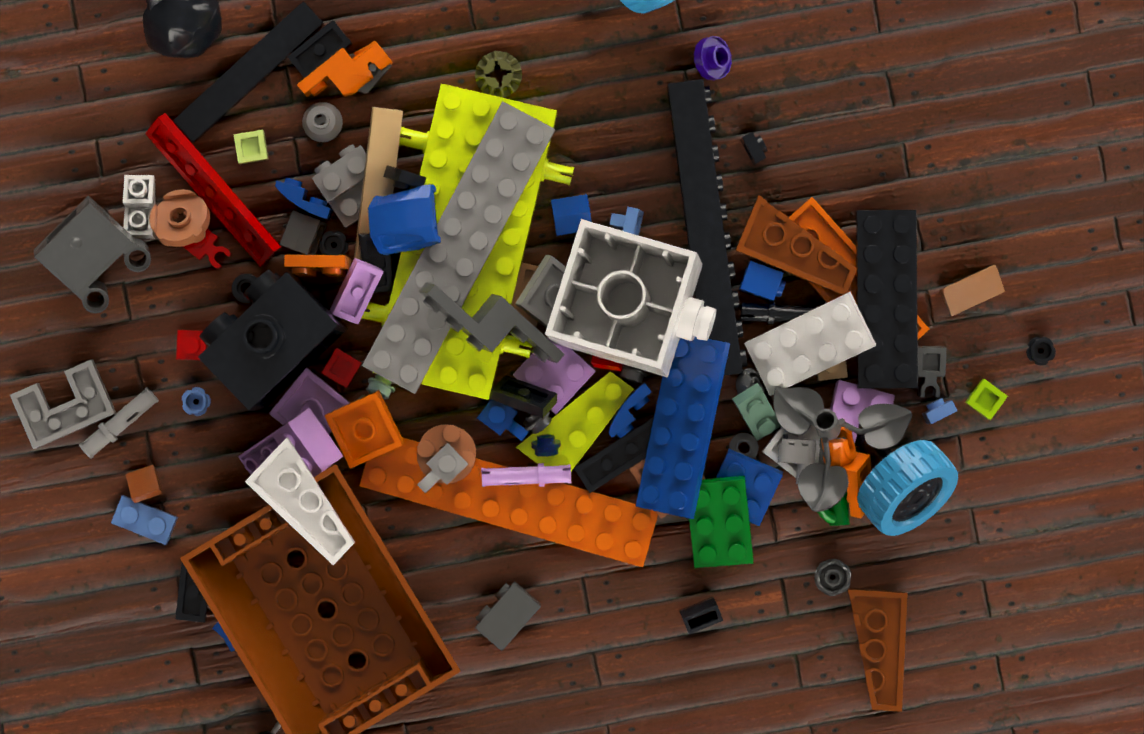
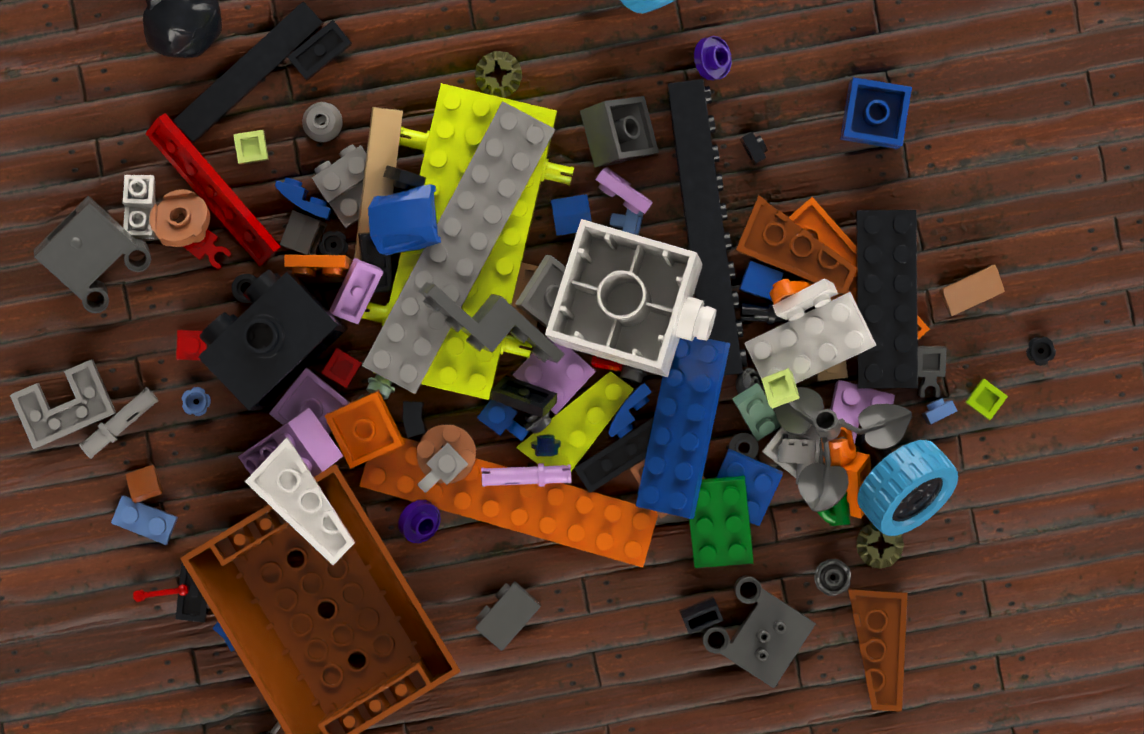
orange plate [297,40,393,97] -> none
none -> red hinge [133,584,189,602]
none -> dark purple plate [398,500,441,543]
none -> black piece [403,401,427,438]
none -> dark grey slope [580,96,659,168]
none -> lavender plate [595,167,653,214]
none -> dark grey piece [702,575,816,688]
none -> yellowish green plate [761,368,800,409]
none -> orange plate [769,279,813,304]
none -> white plate [772,278,838,321]
none -> blue brick [840,77,912,149]
none -> olive gear [856,522,904,569]

